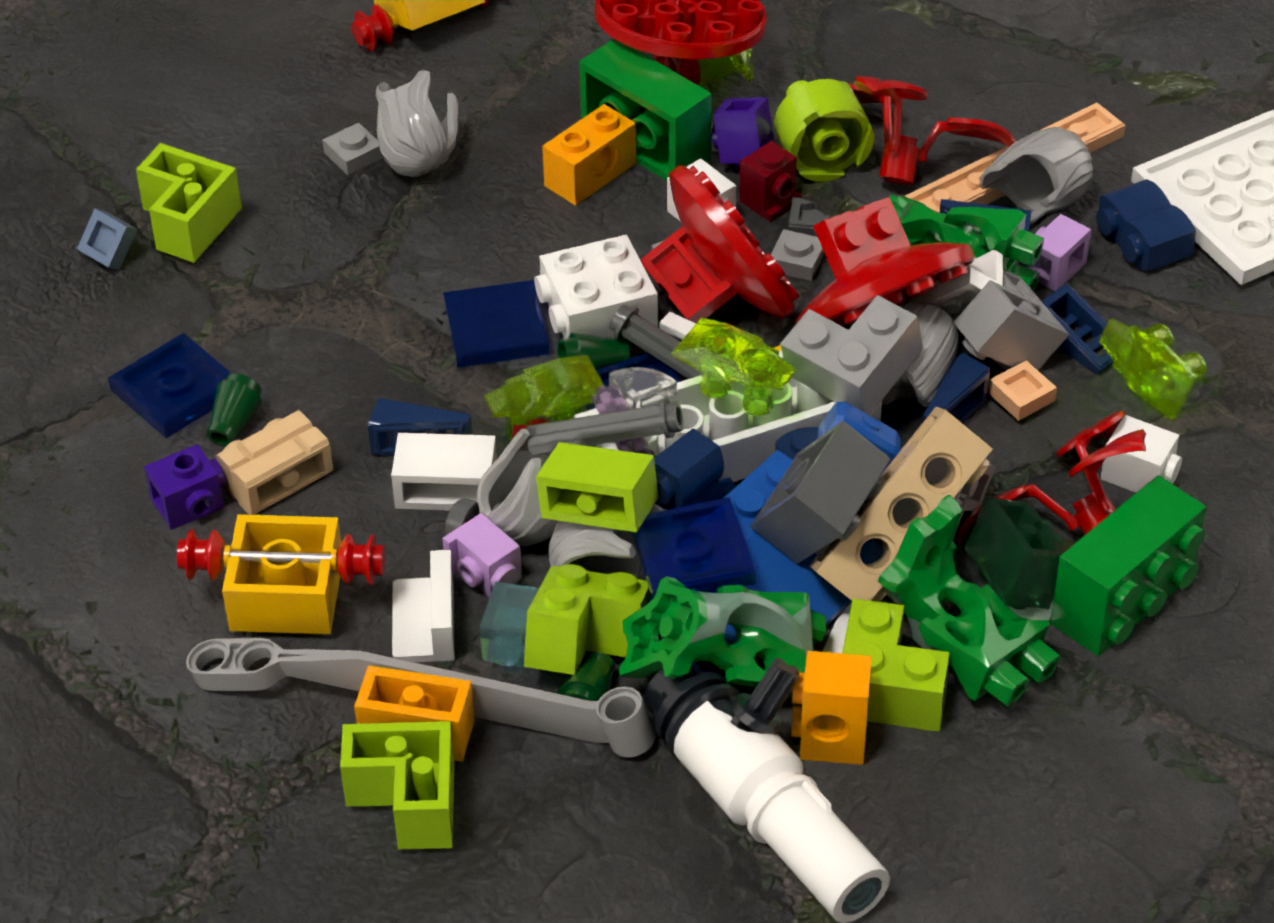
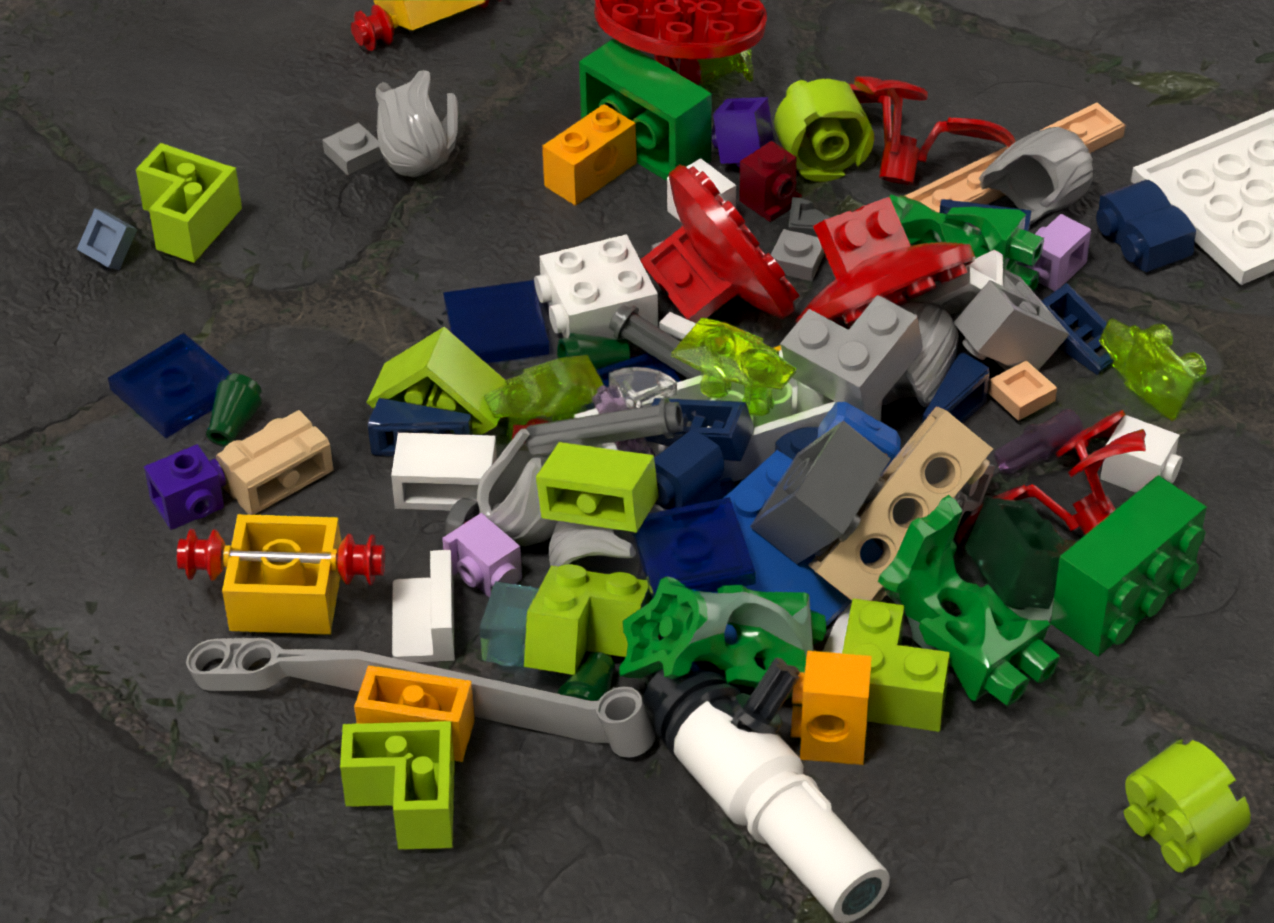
none -> lime brick [366,327,513,435]
none -> dark blue slope [641,398,754,461]
none -> clear purple axle [994,408,1083,474]
none -> lime brick [1124,739,1251,873]

